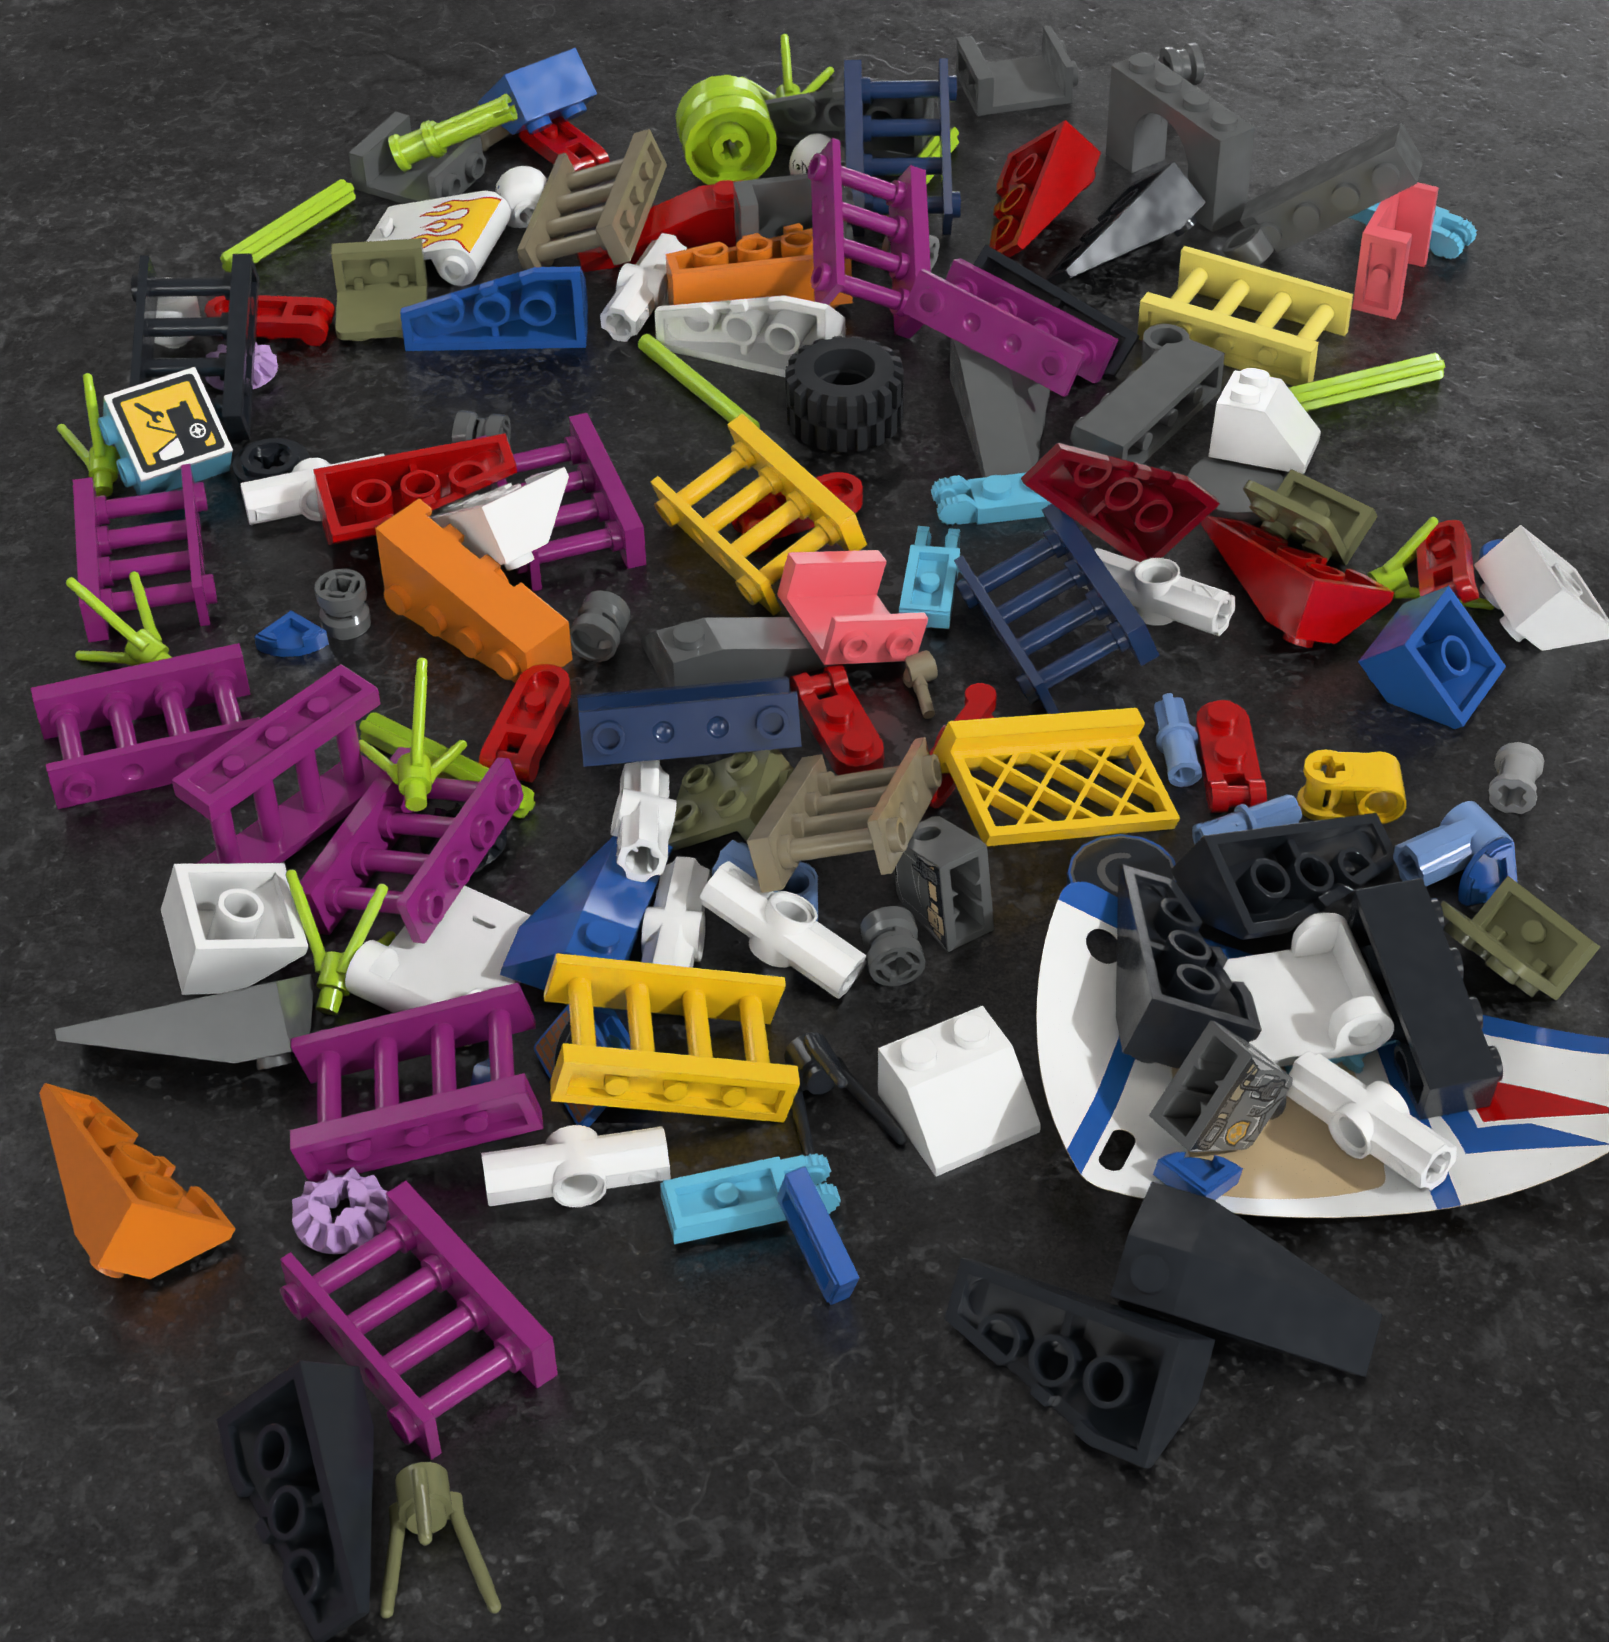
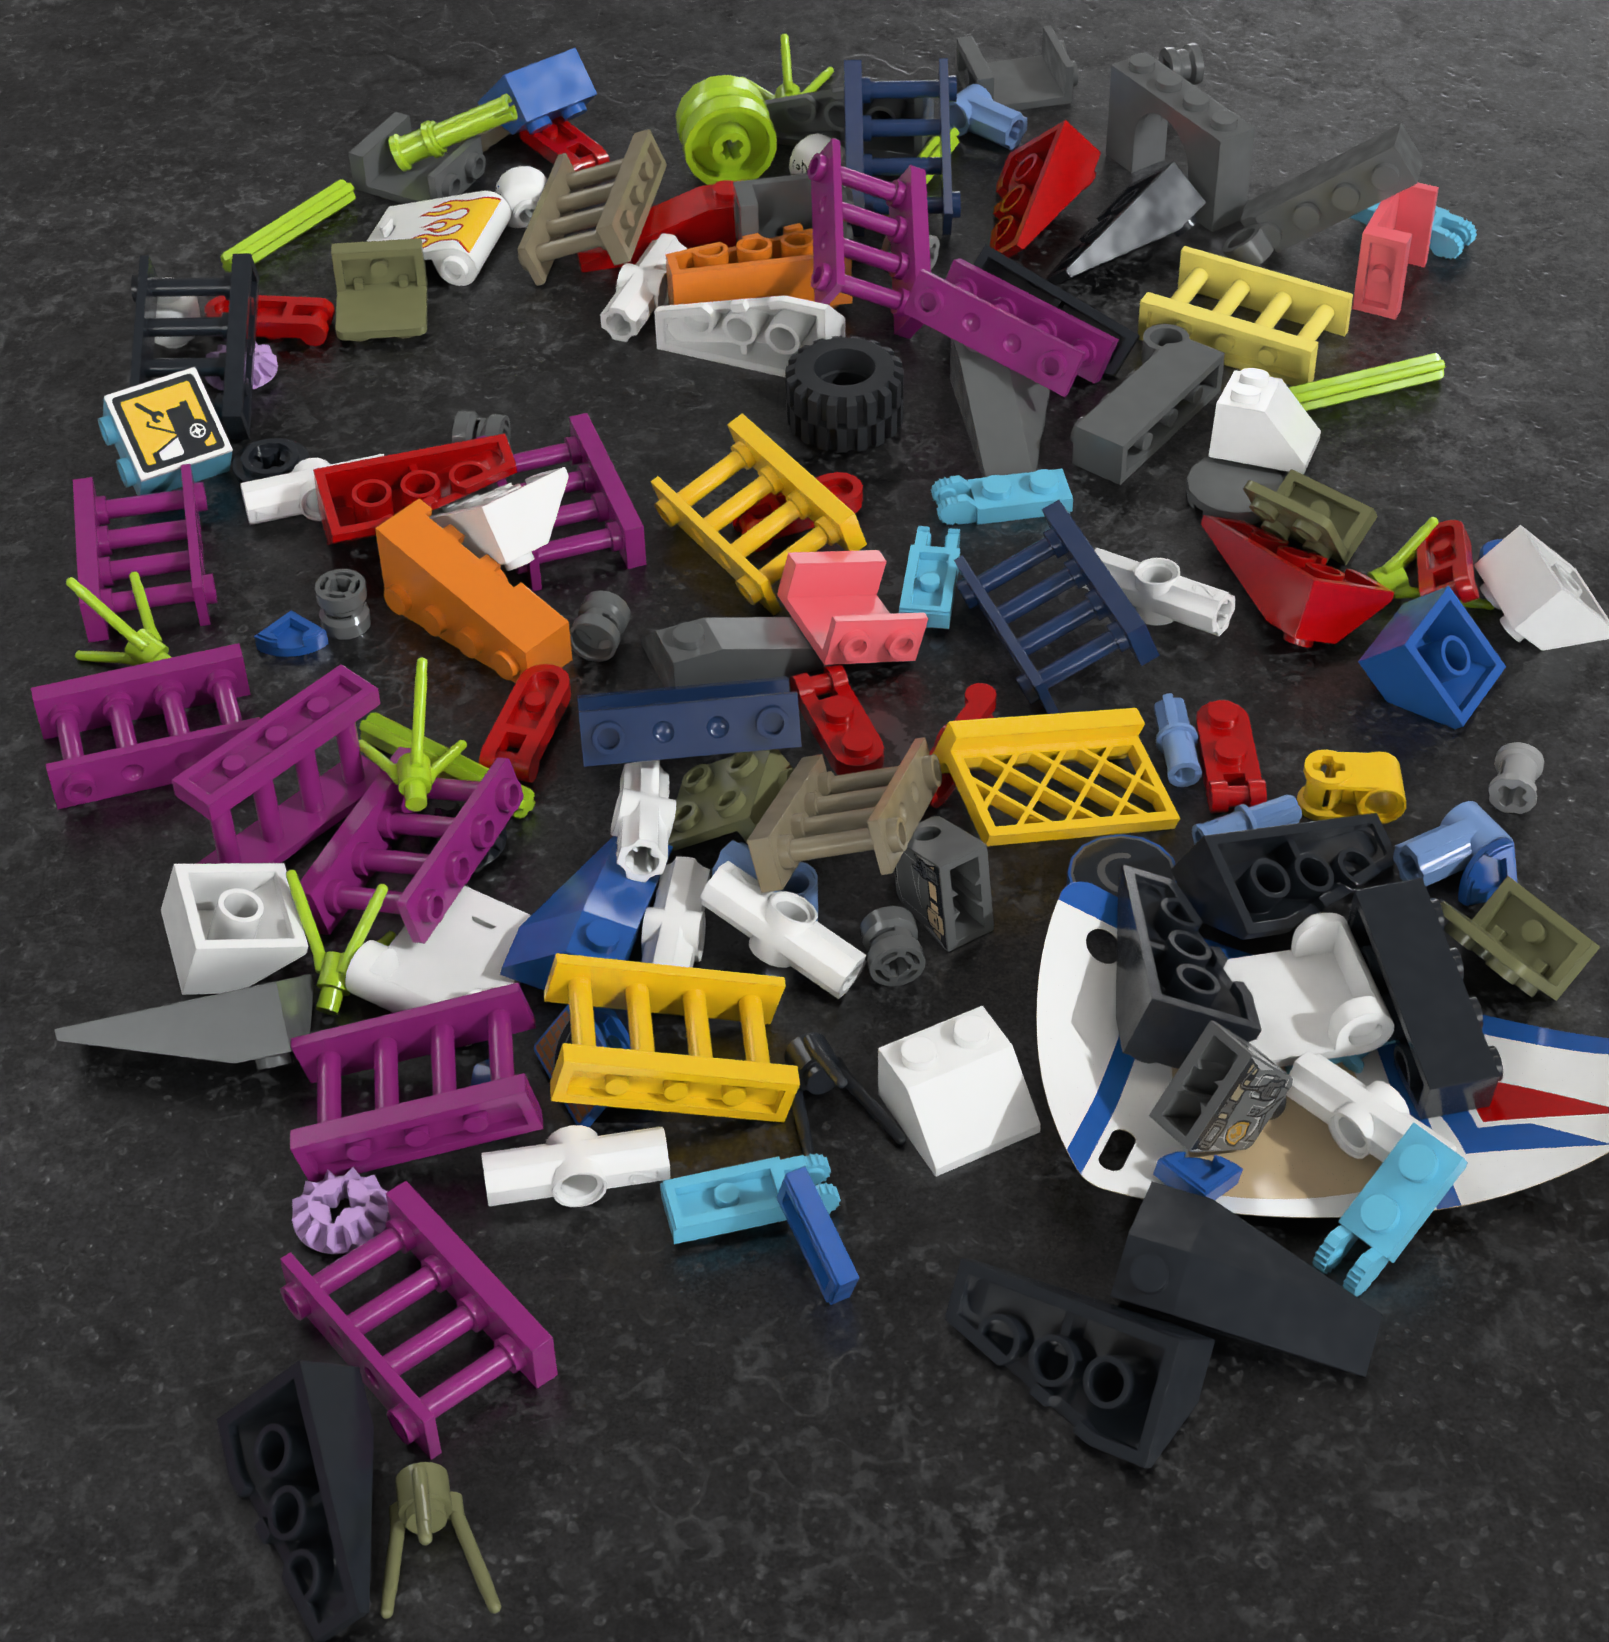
orange wedge [39,1083,236,1279] -> none
lime plant [57,373,121,497] -> none
blue wedge [400,266,588,351] -> none
lime bar [638,334,760,428] -> none
dark tan hand [903,650,938,719] -> none
dark red wedge [1021,443,1220,562] -> none
none -> medium blue piece [949,84,1027,150]
none -> medium azure hinge [1312,1122,1468,1297]

